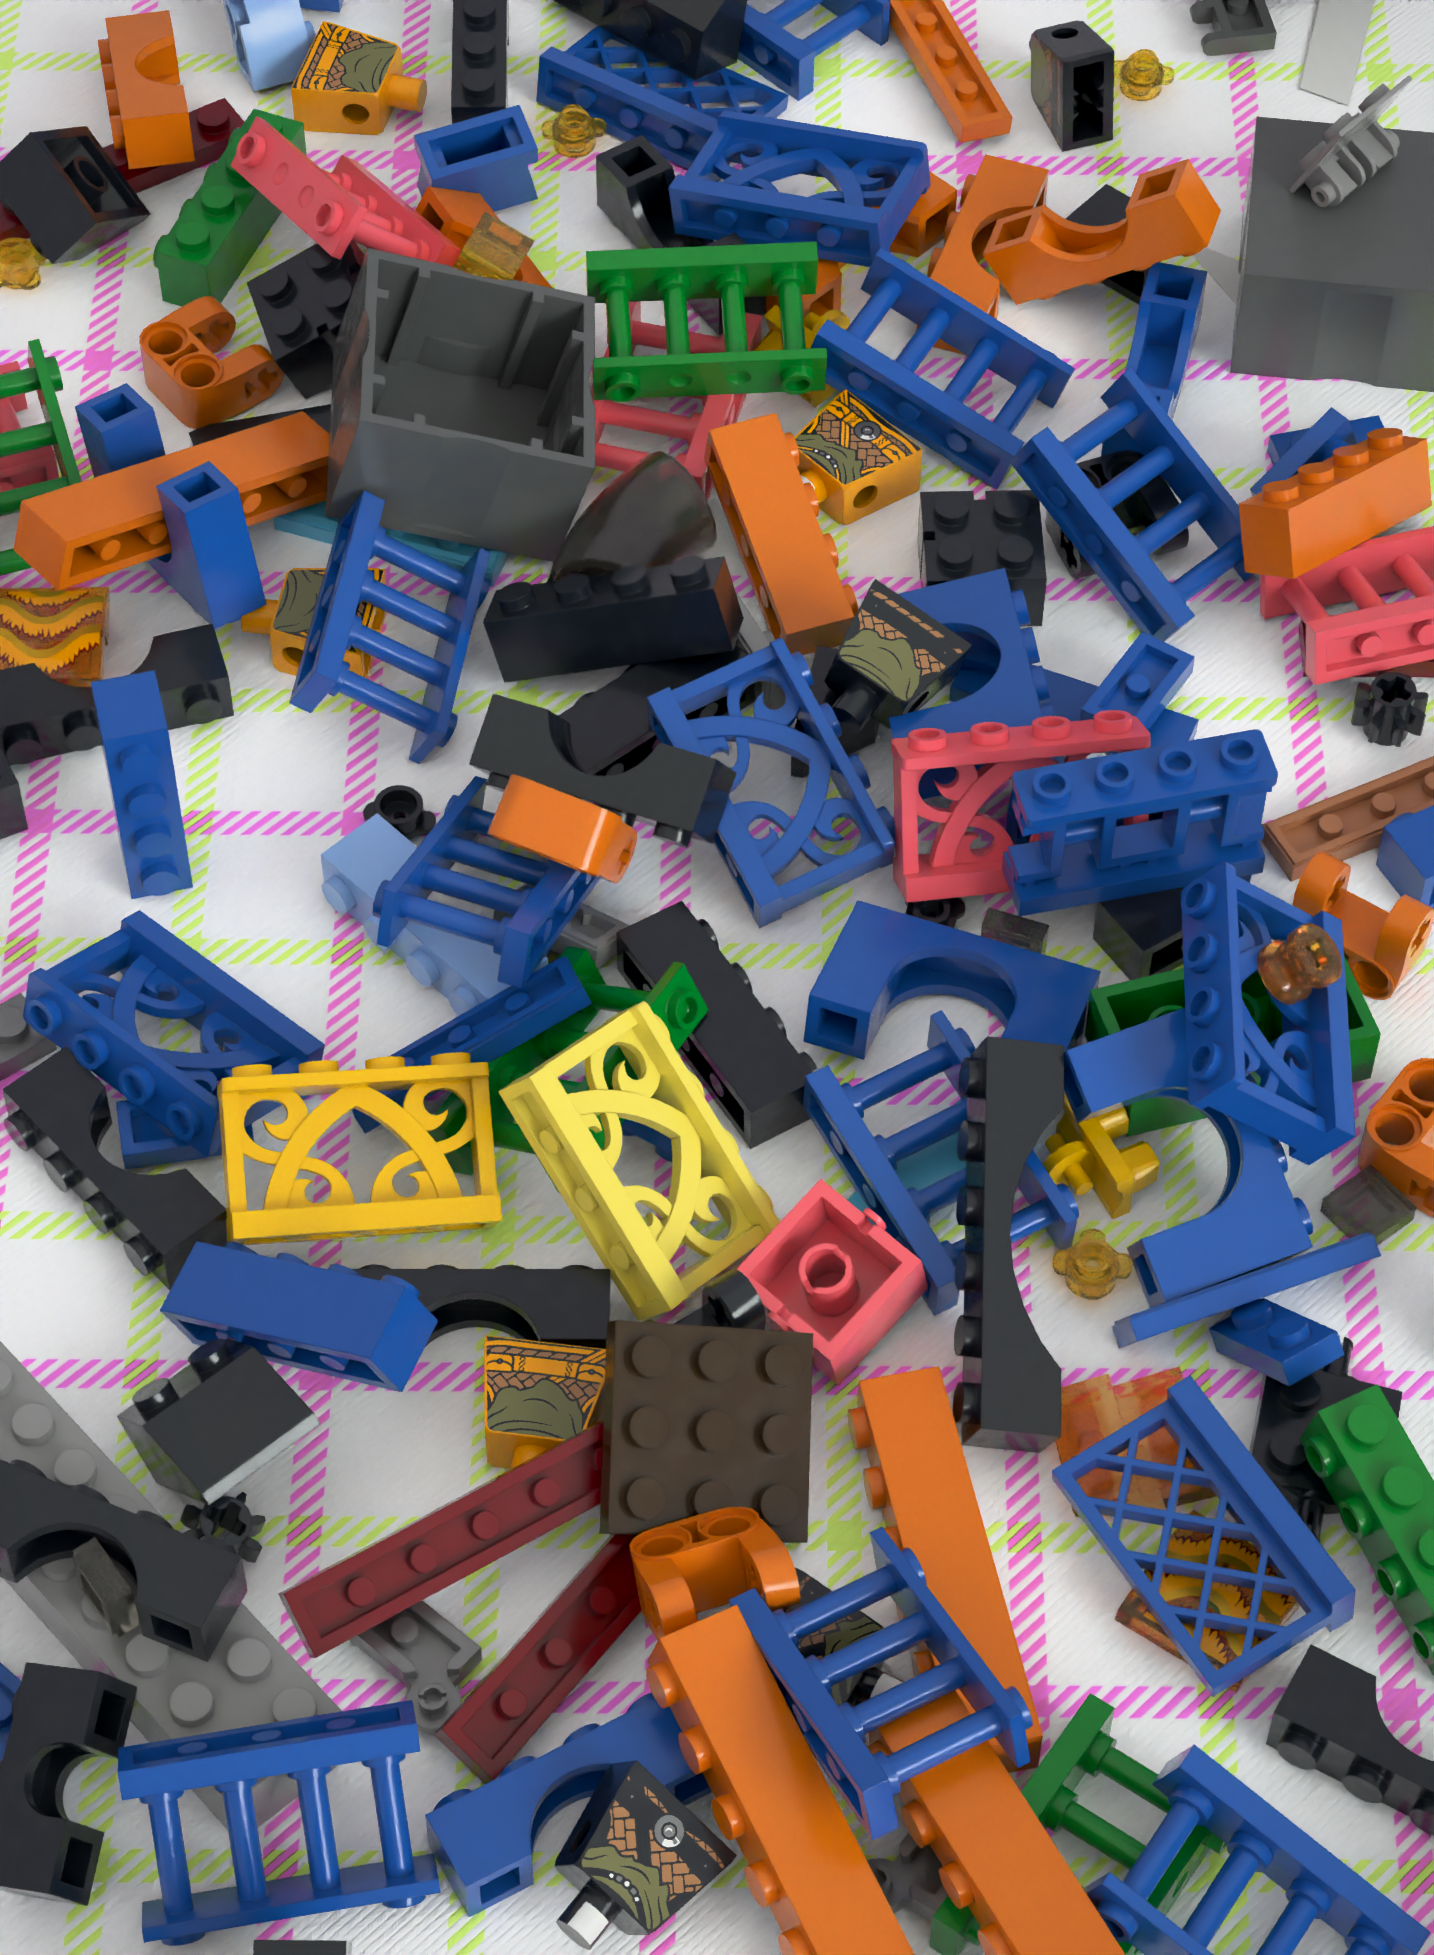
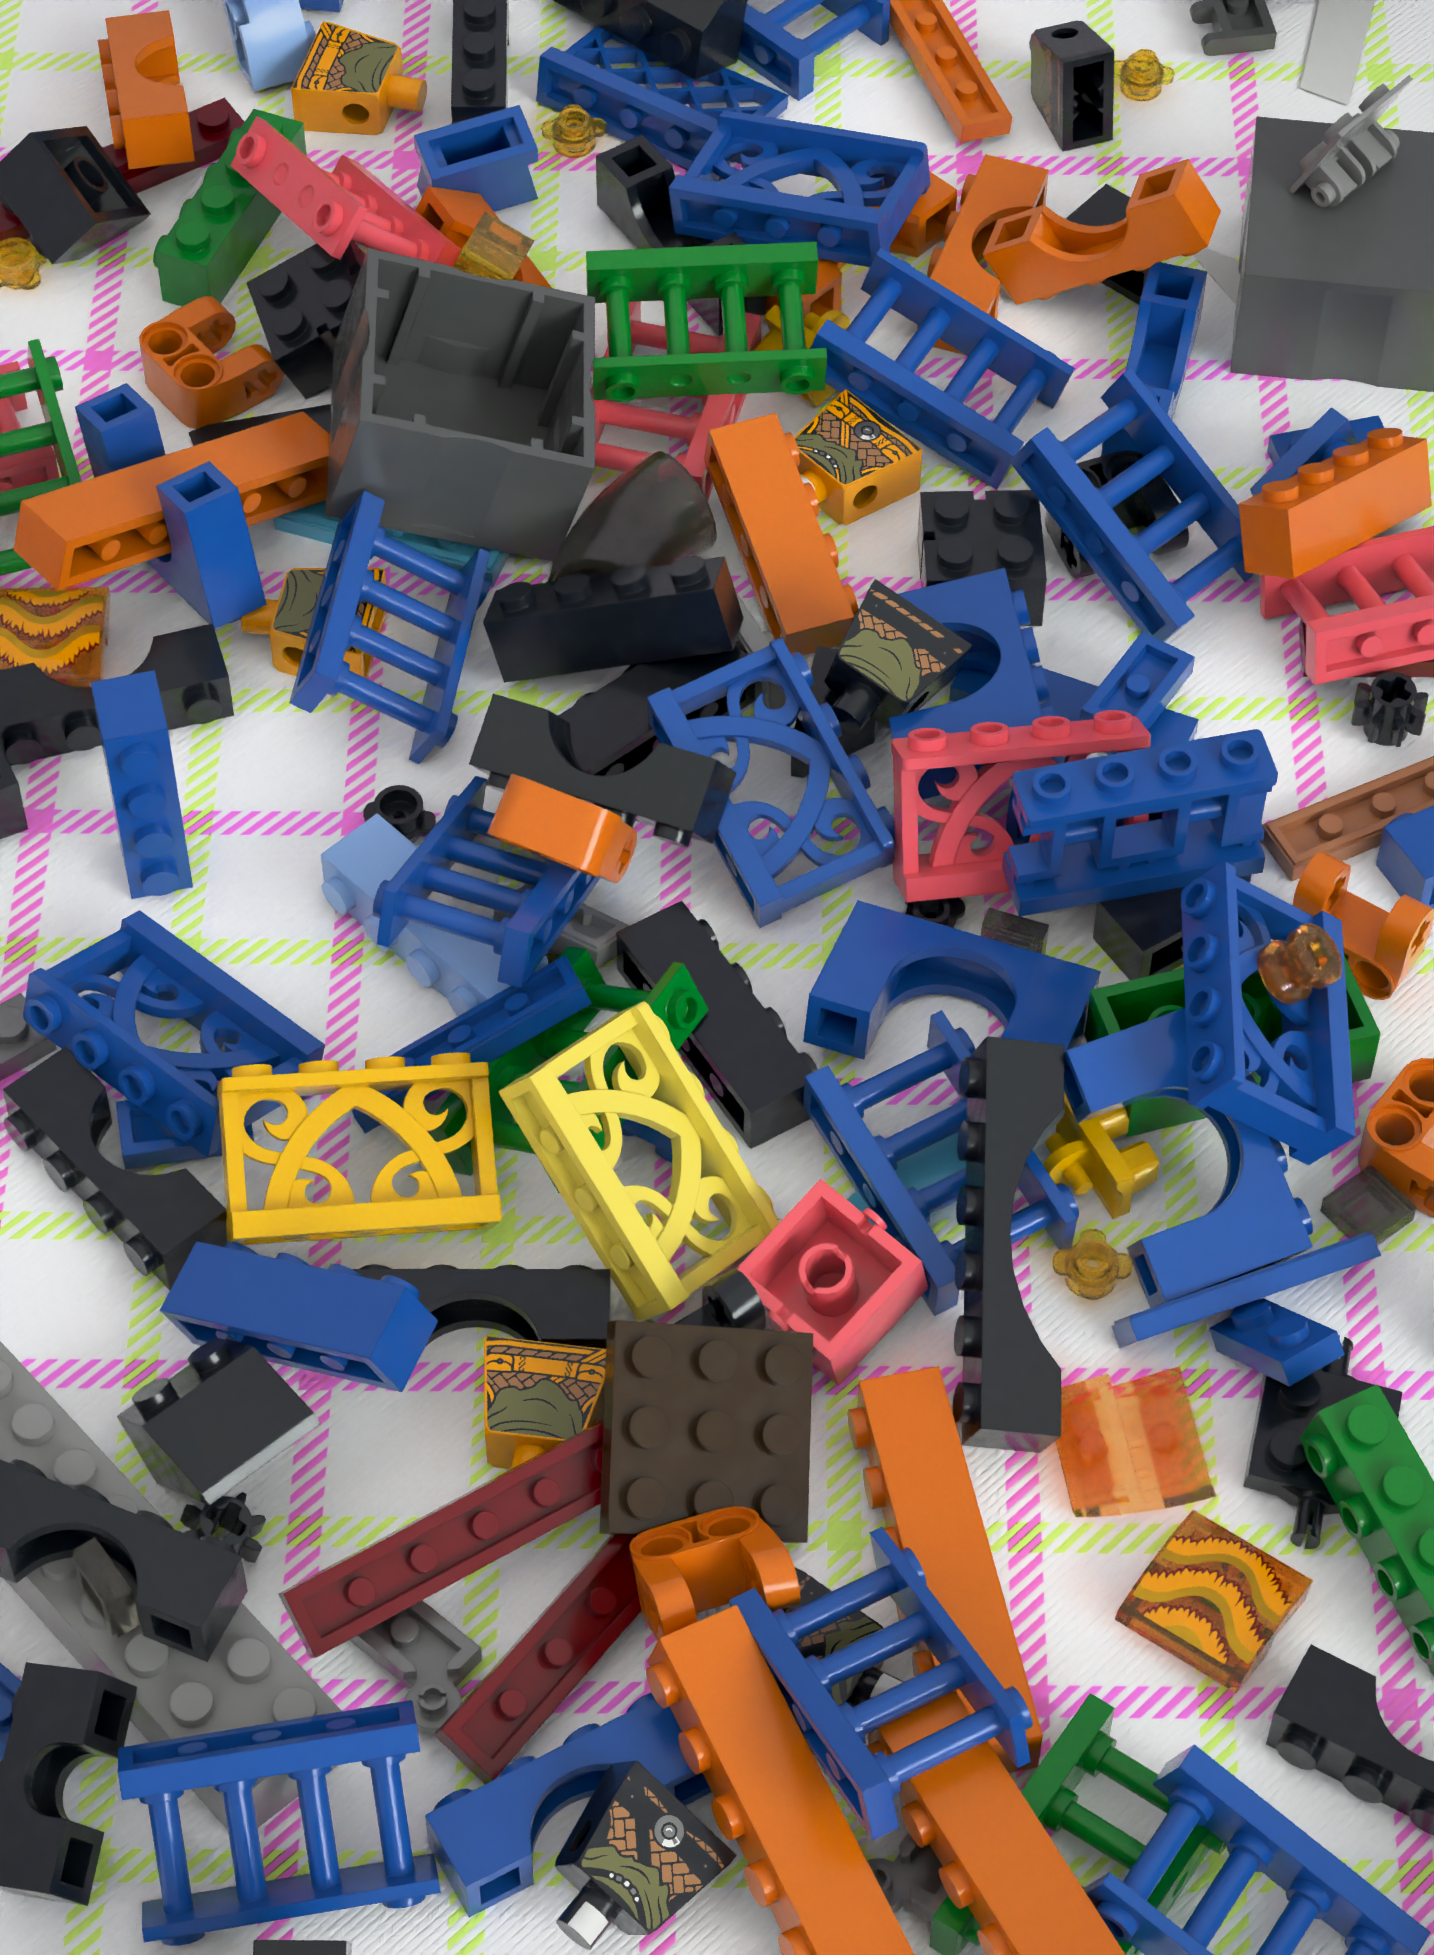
blue fence [1052,1375,1356,1697] -> none

